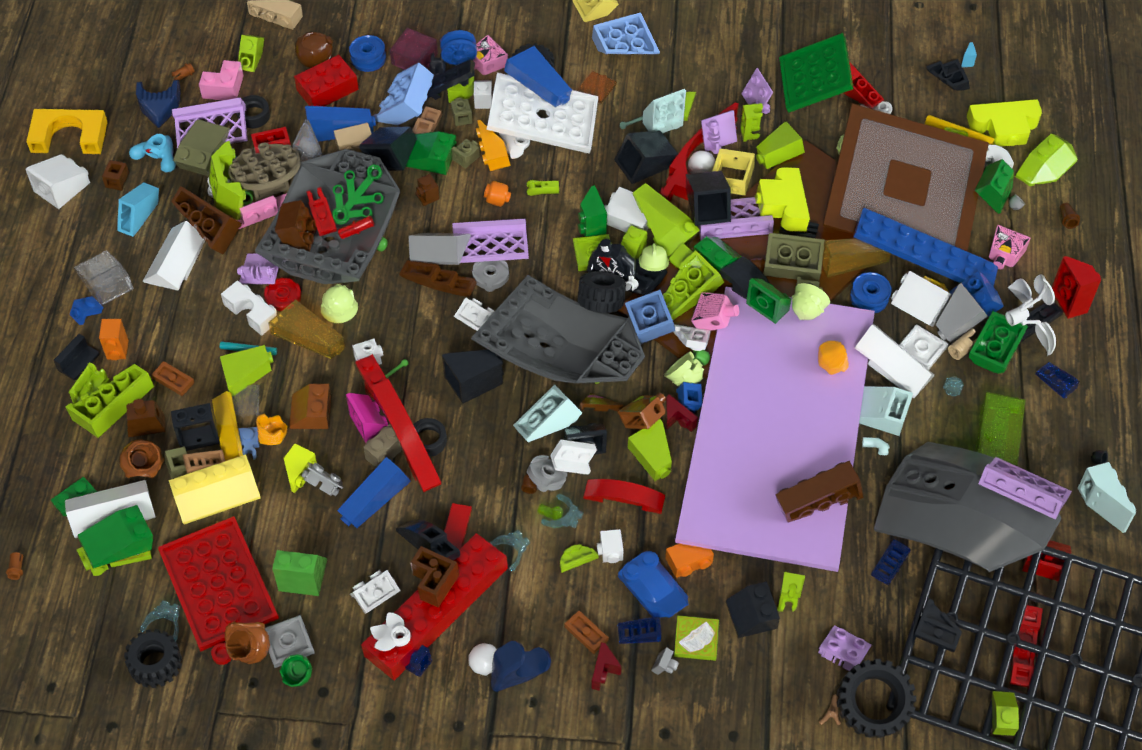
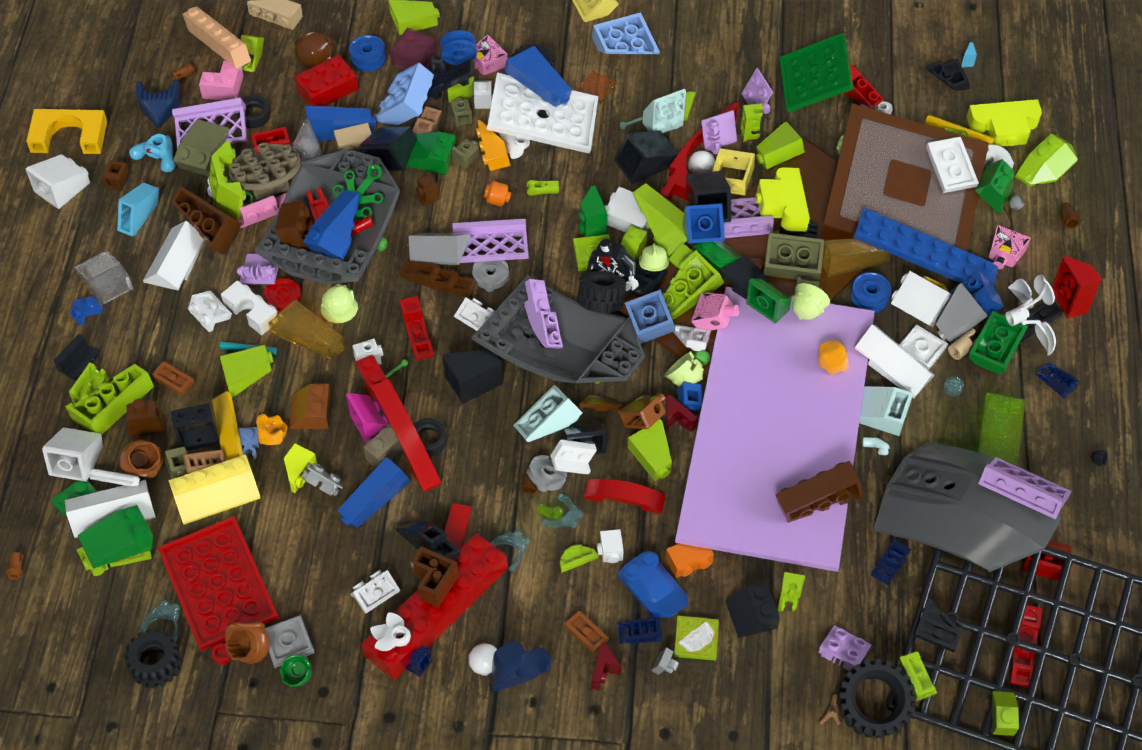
orange brick [99,319,129,360] -> none
clear piece [227,385,260,418] -> none
bright green slope [272,550,327,596] -> none
light aqua slope [1078,462,1136,533] -> none
none -> white slope [42,428,104,482]
none -> white axle [89,469,140,487]
none -> light nougat brick [183,6,251,69]
none -> white bracket [188,291,232,332]
none -> blue wedge [303,190,360,260]
none -> lime slope [388,0,440,35]
none -> red slope [399,296,434,361]
none -> lavender slope [524,279,563,349]
none -> blue slope [682,204,725,244]
none -> lime hinge [897,651,937,702]
none -> white plate [926,137,979,193]

